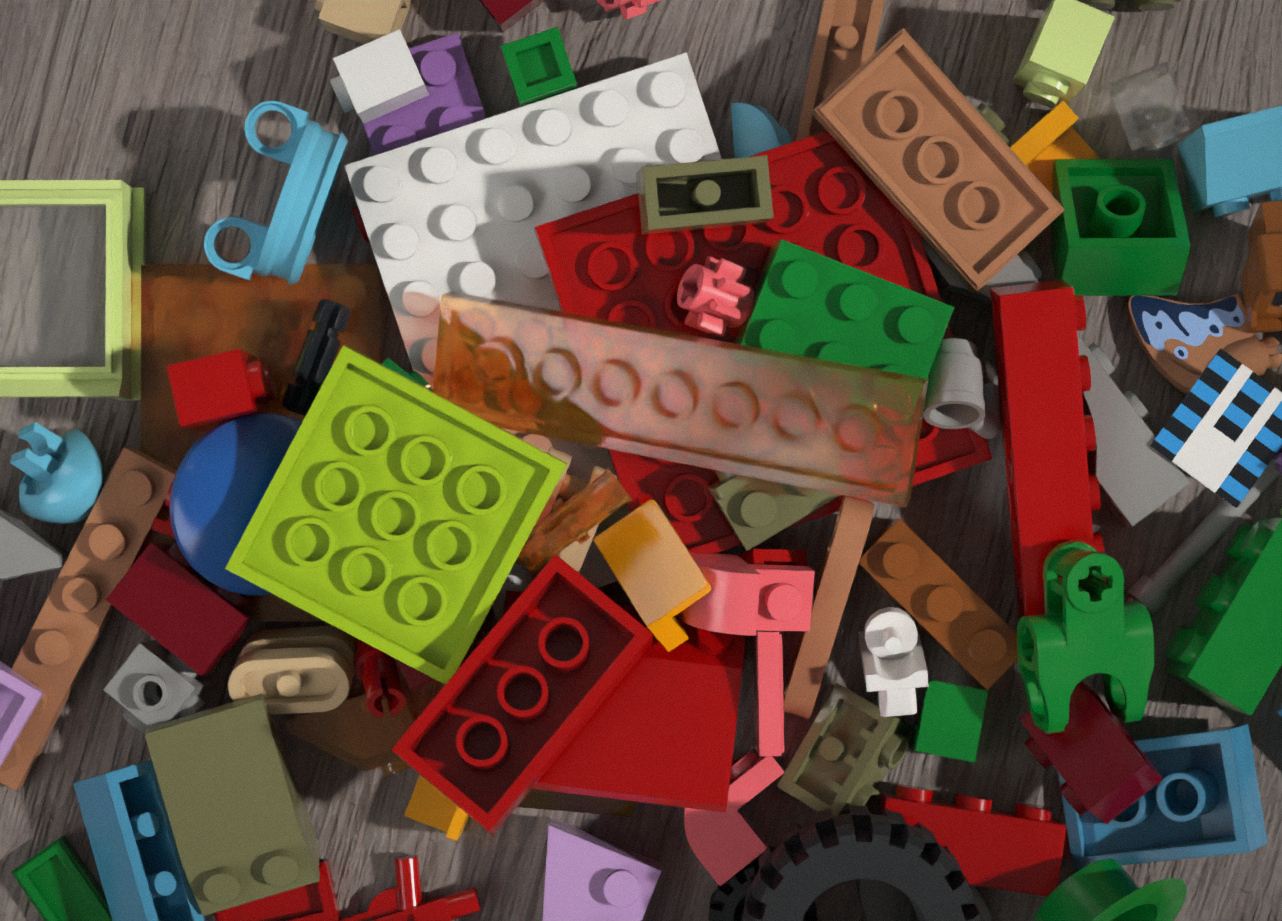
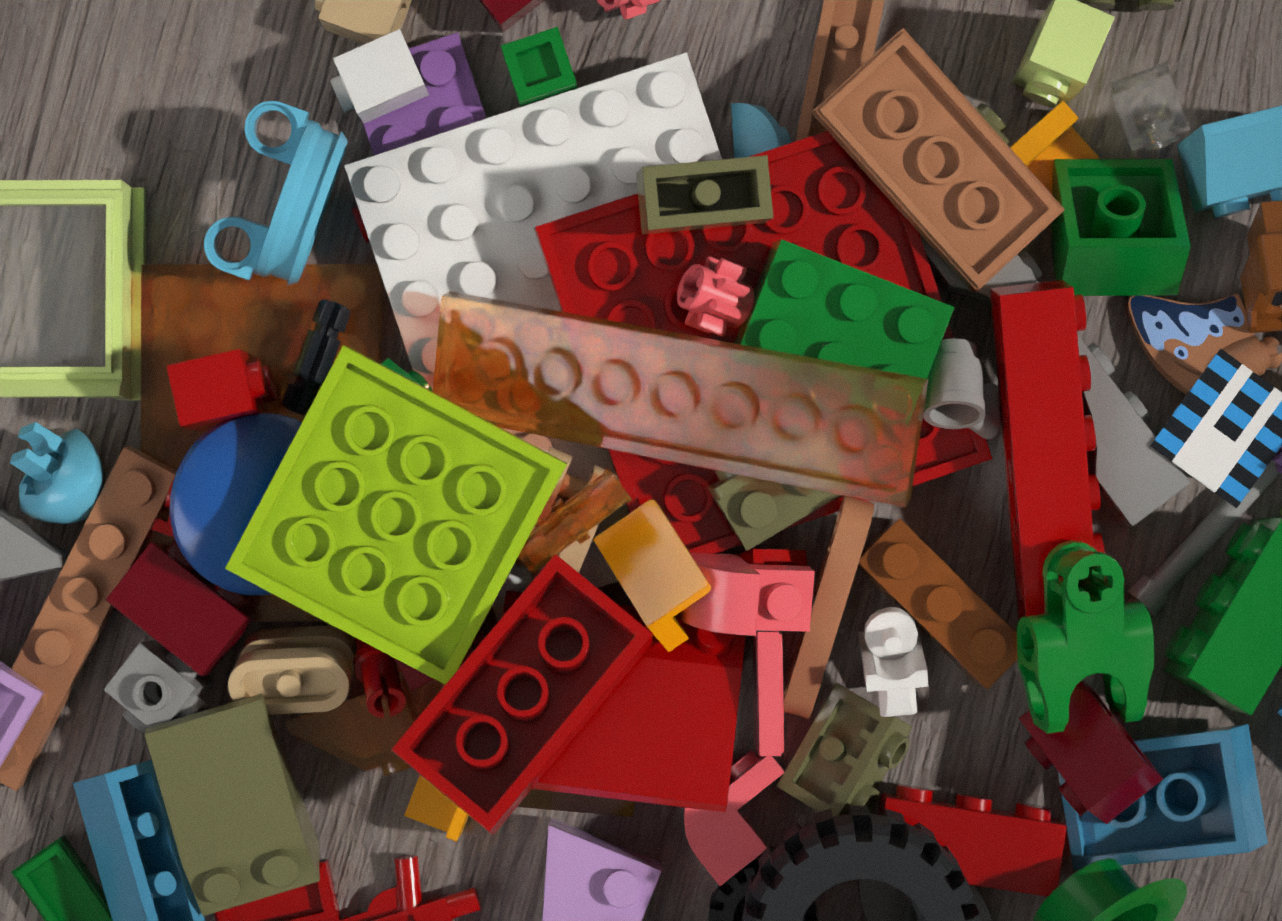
green panel [909,680,988,763] -> none

